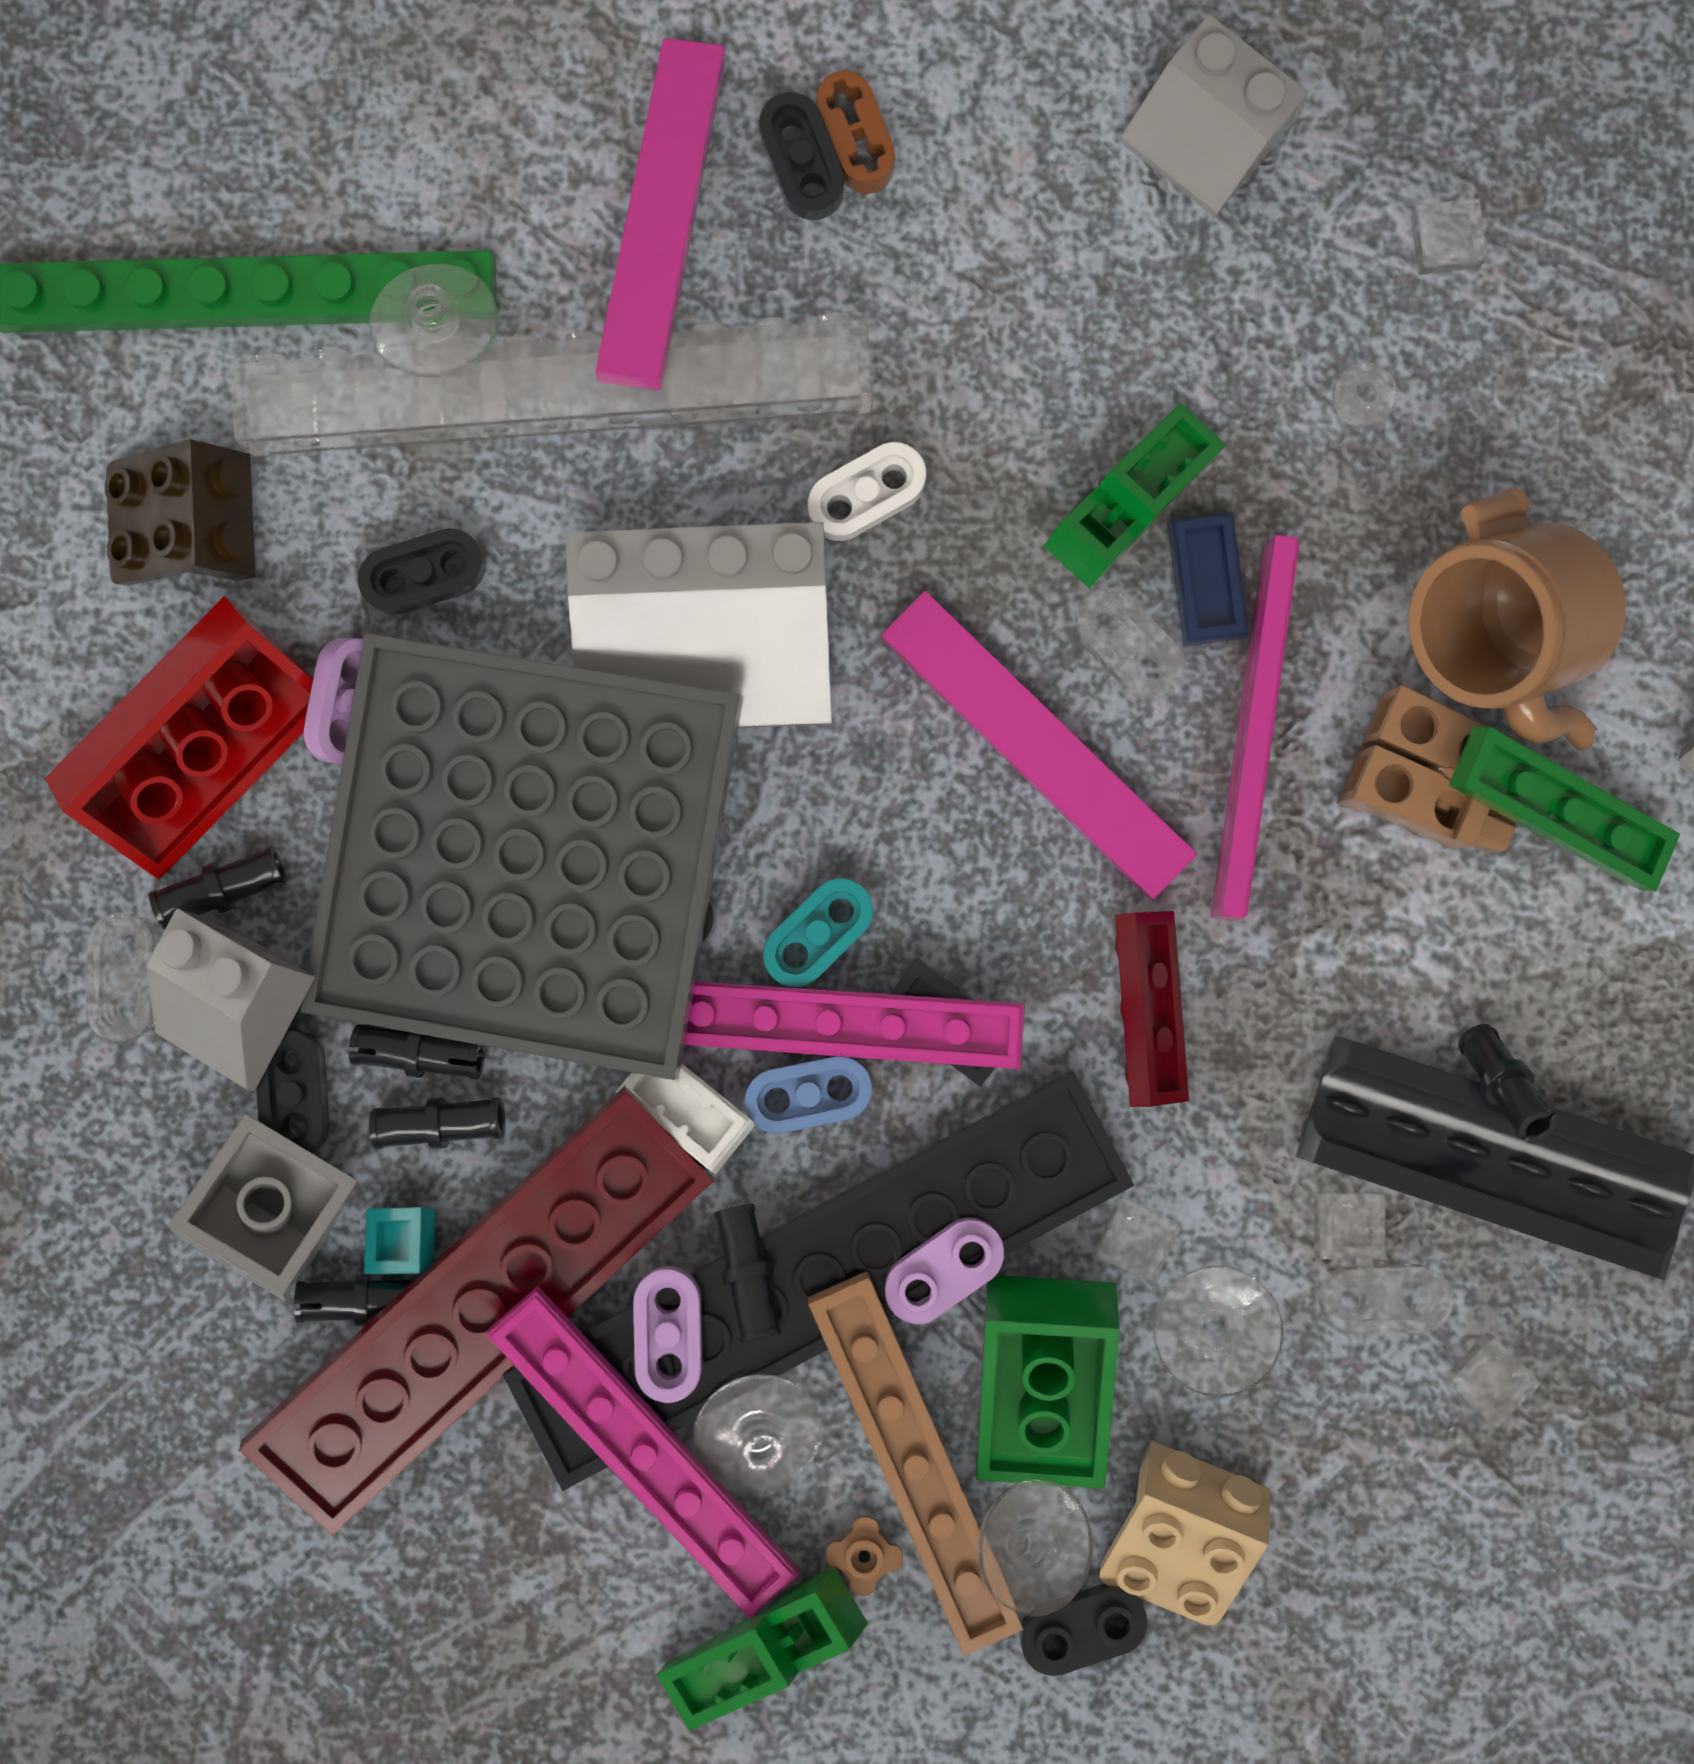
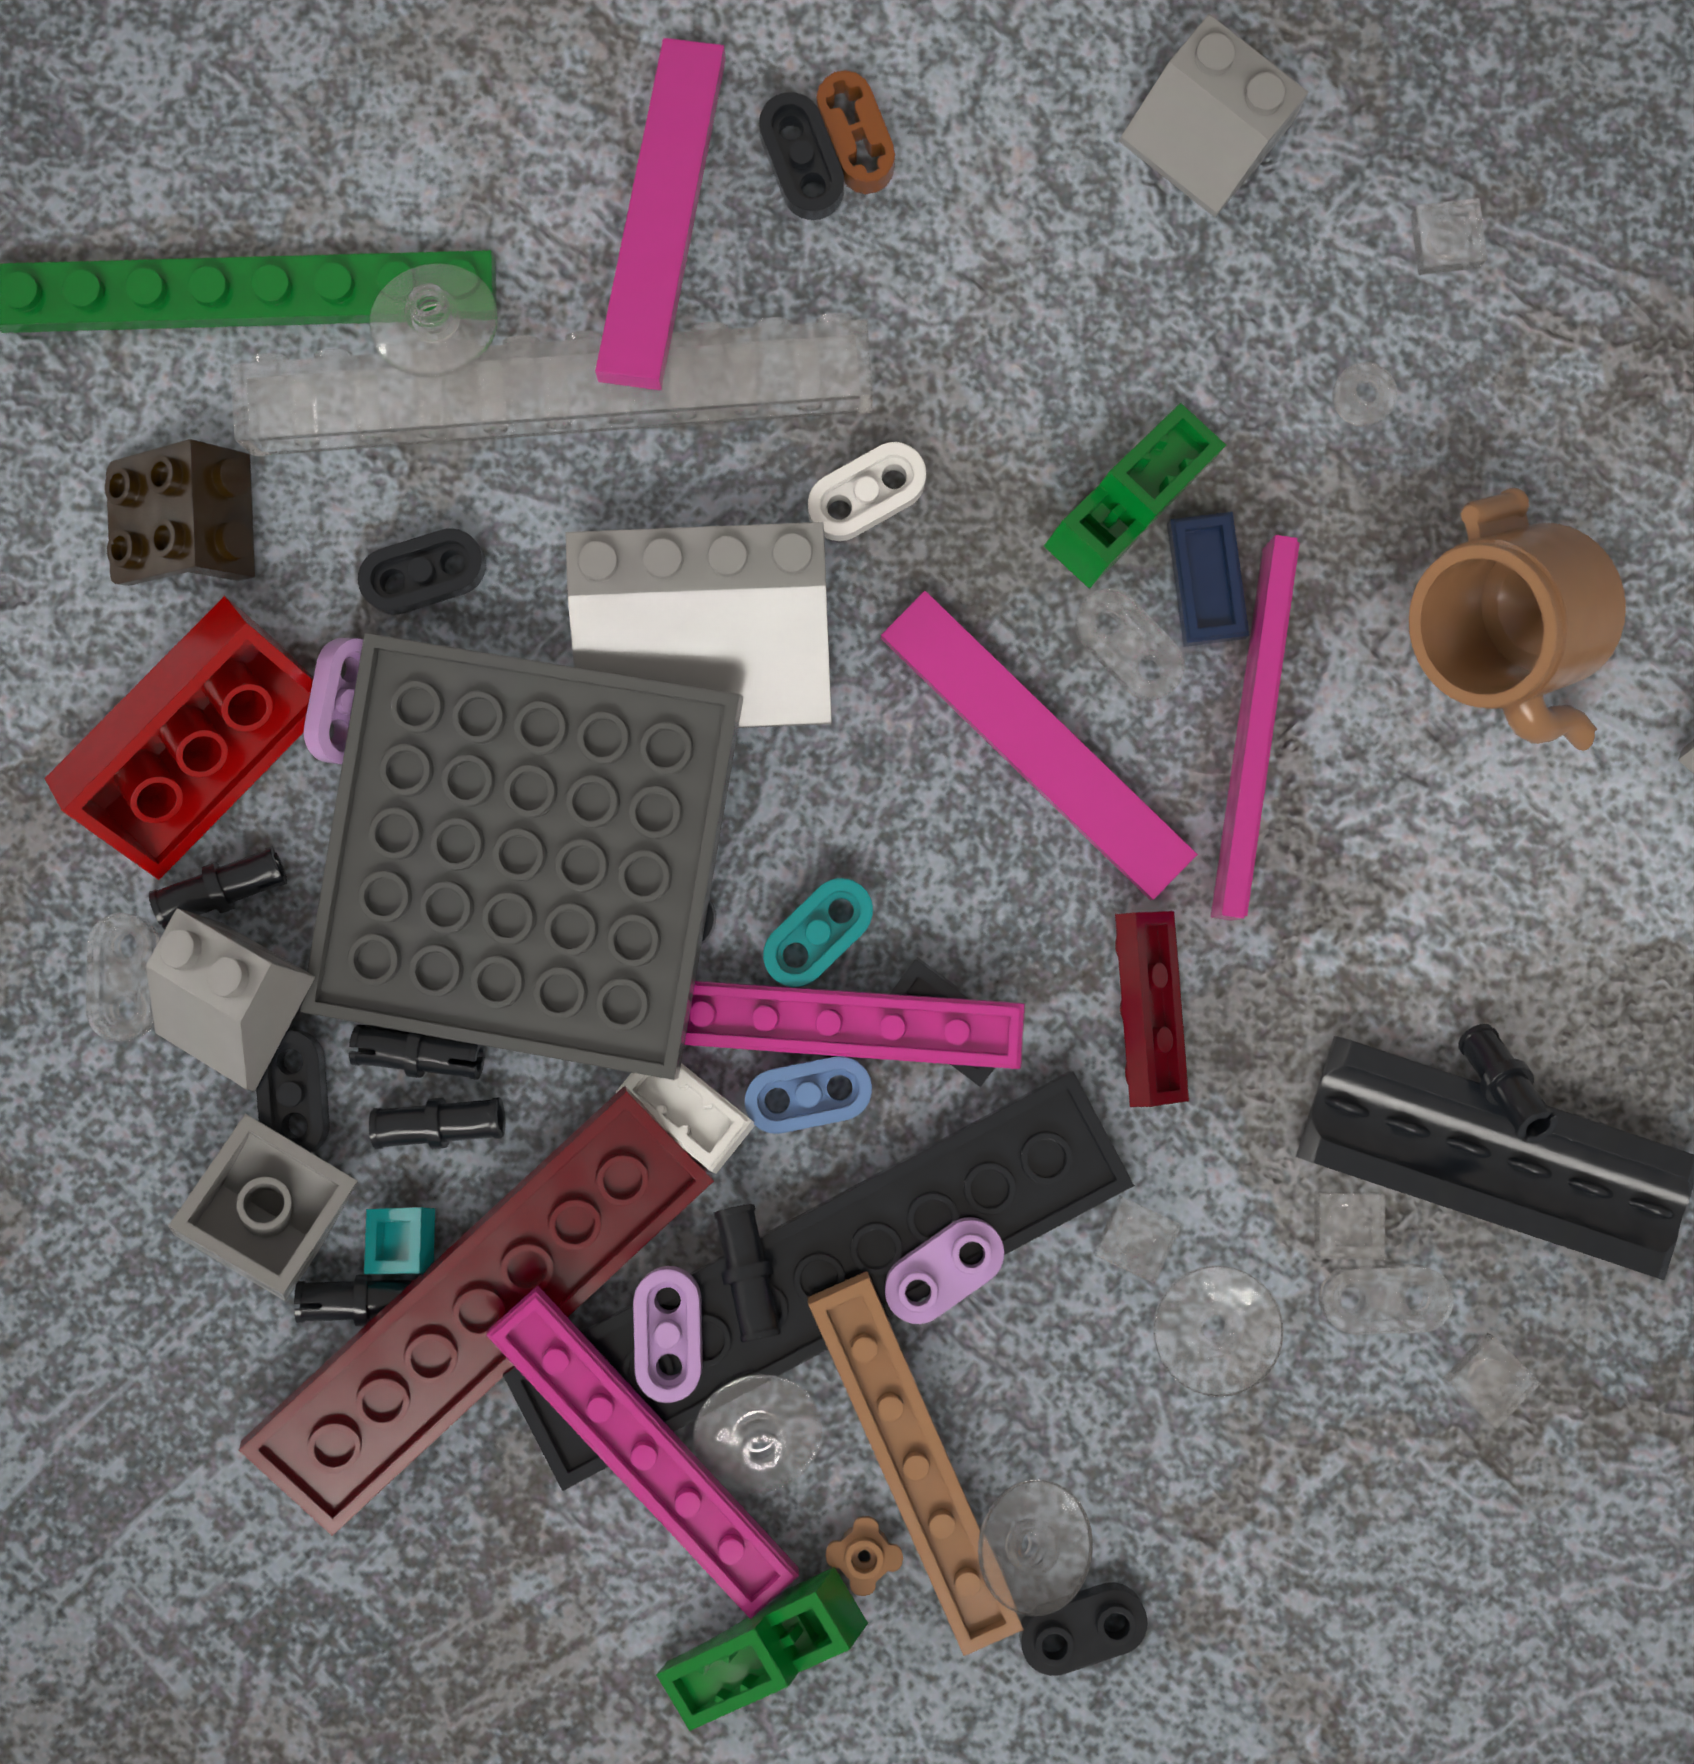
green slope [976,1275,1120,1489] -> none
tan bracket [1099,1440,1270,1626] -> none
medium nougat hips [1336,685,1519,852] -> none
green plate [1448,726,1680,892] -> none

